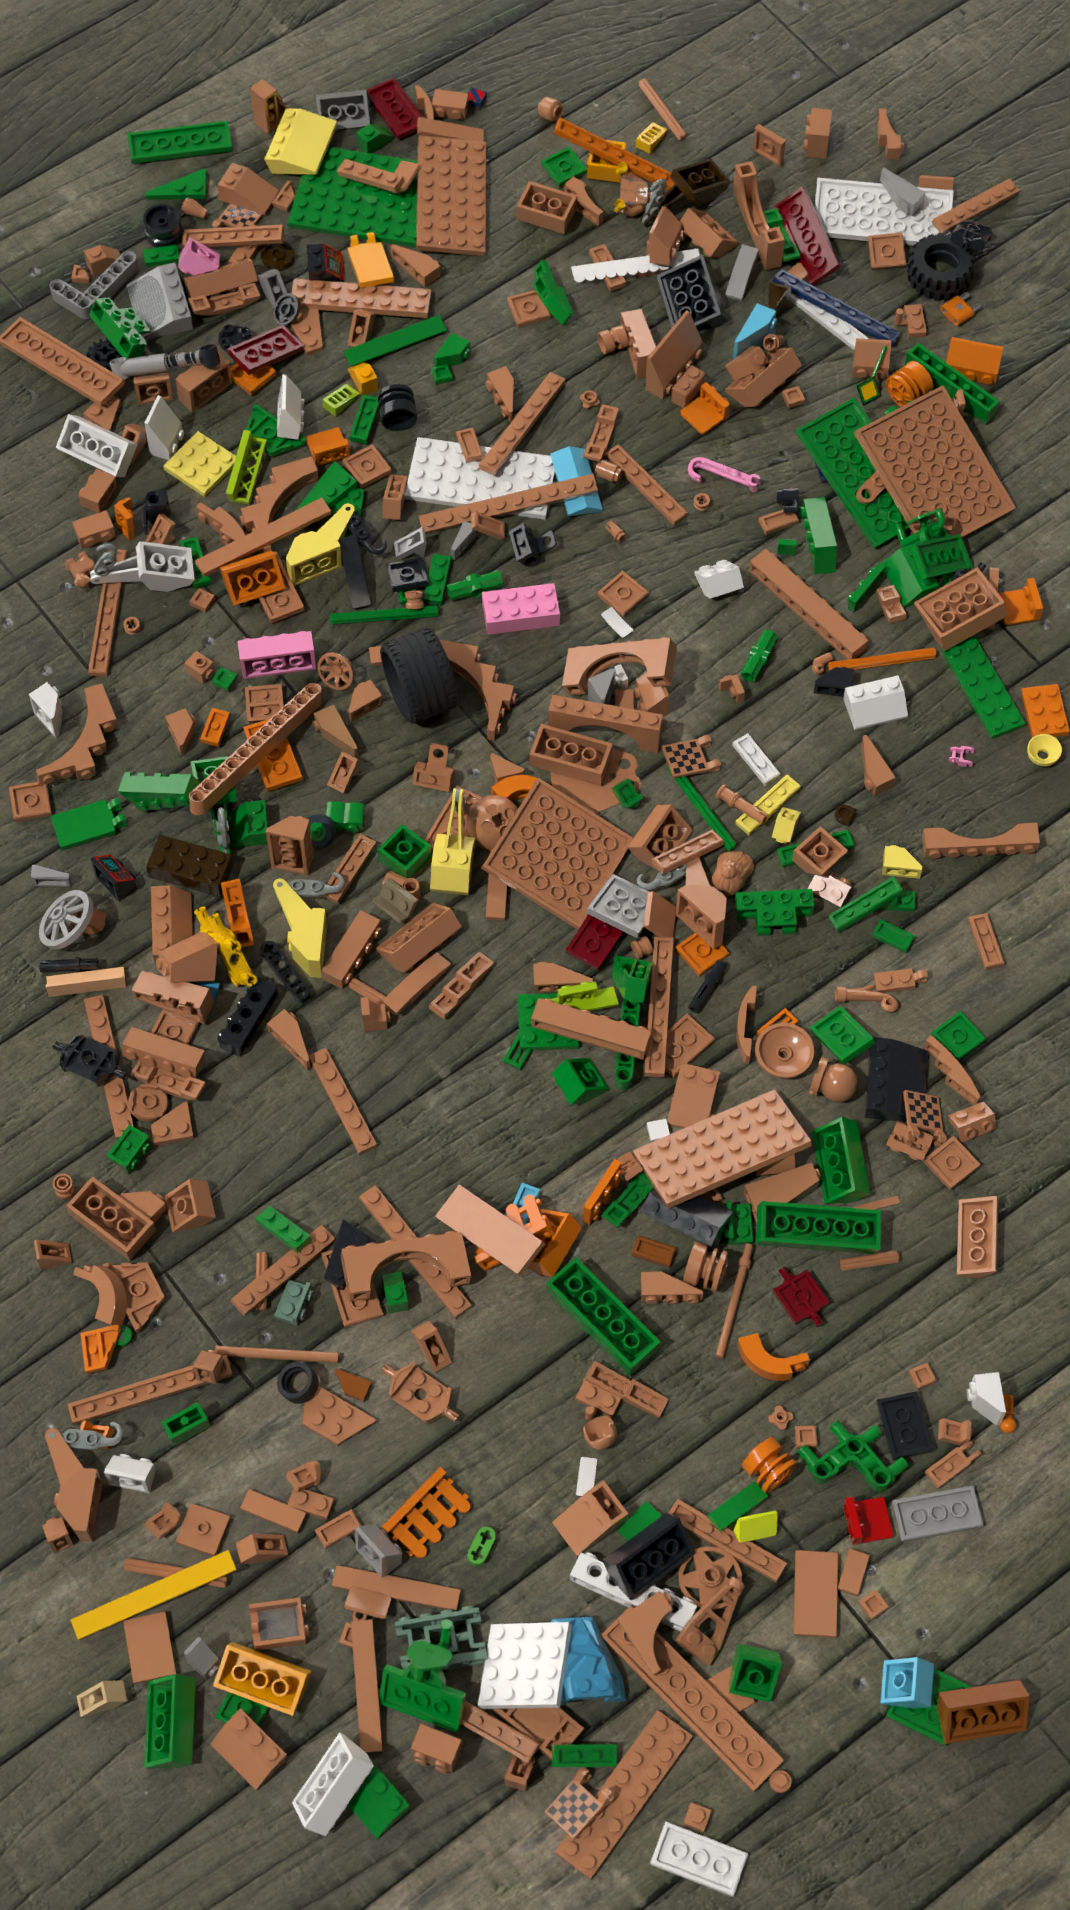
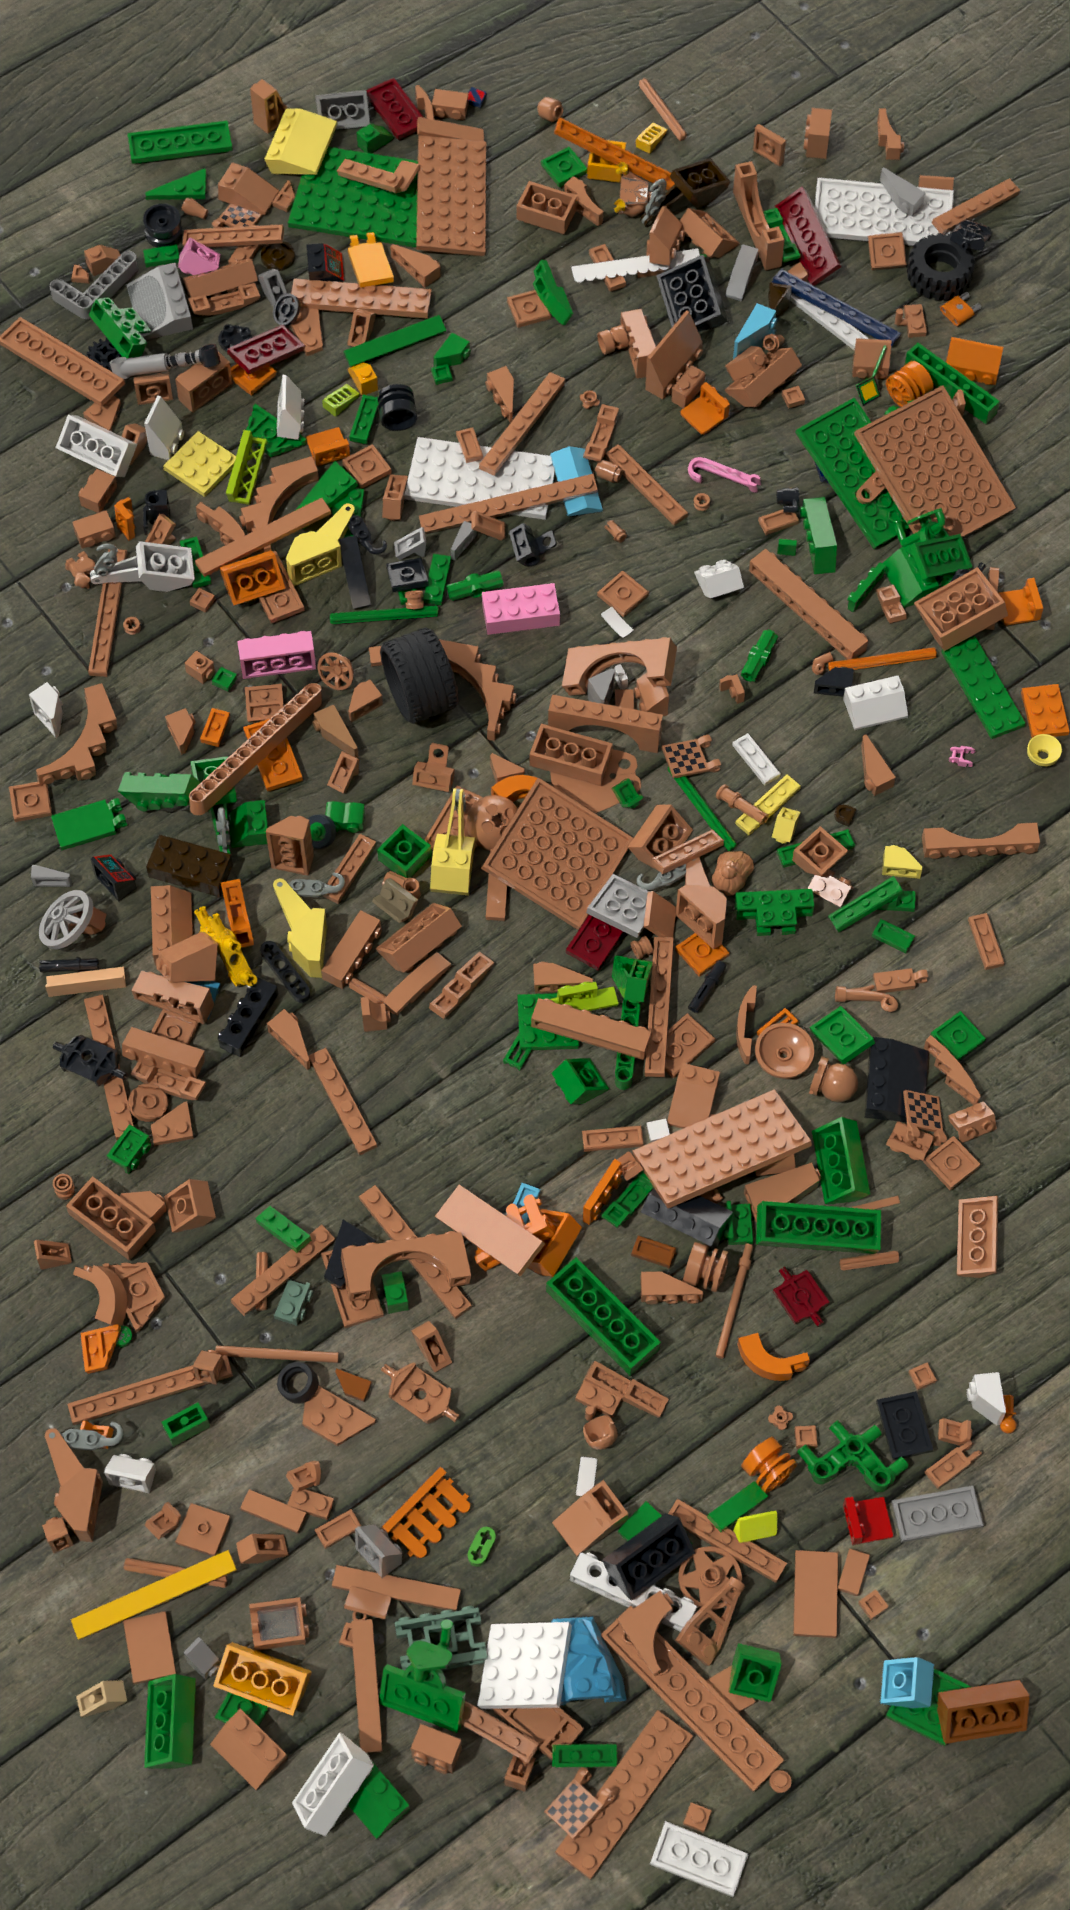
none -> nougat tile [582,1126,643,1152]

